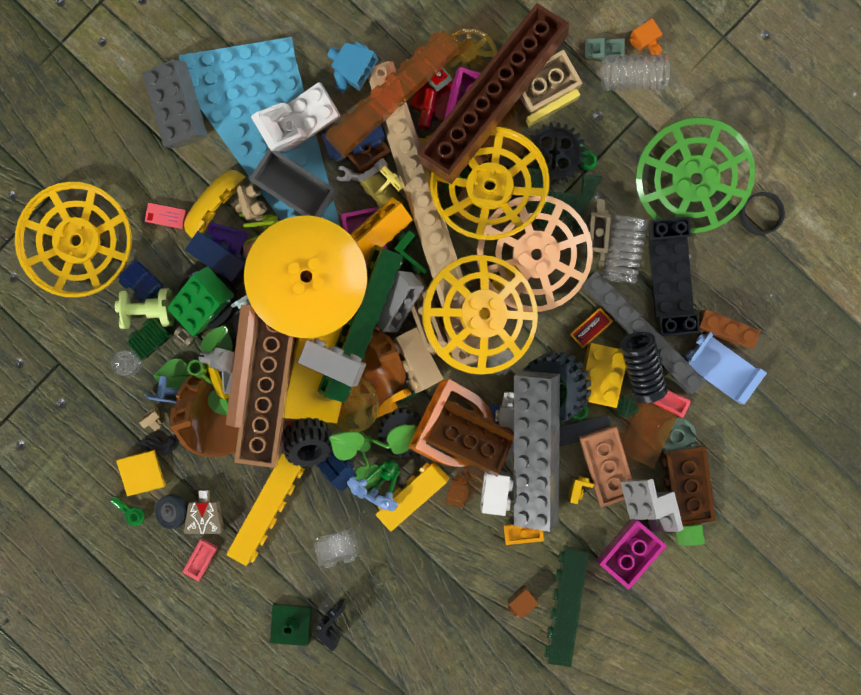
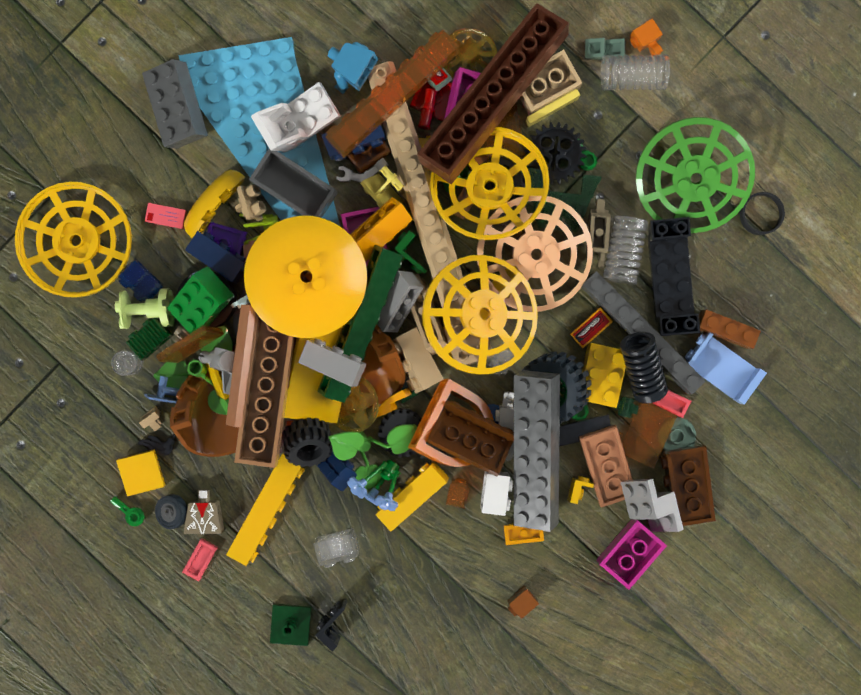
clear green brick [544,545,589,667] -> none
bright green brick [676,524,705,546] -> none
none -> clear orange tile [156,326,224,363]

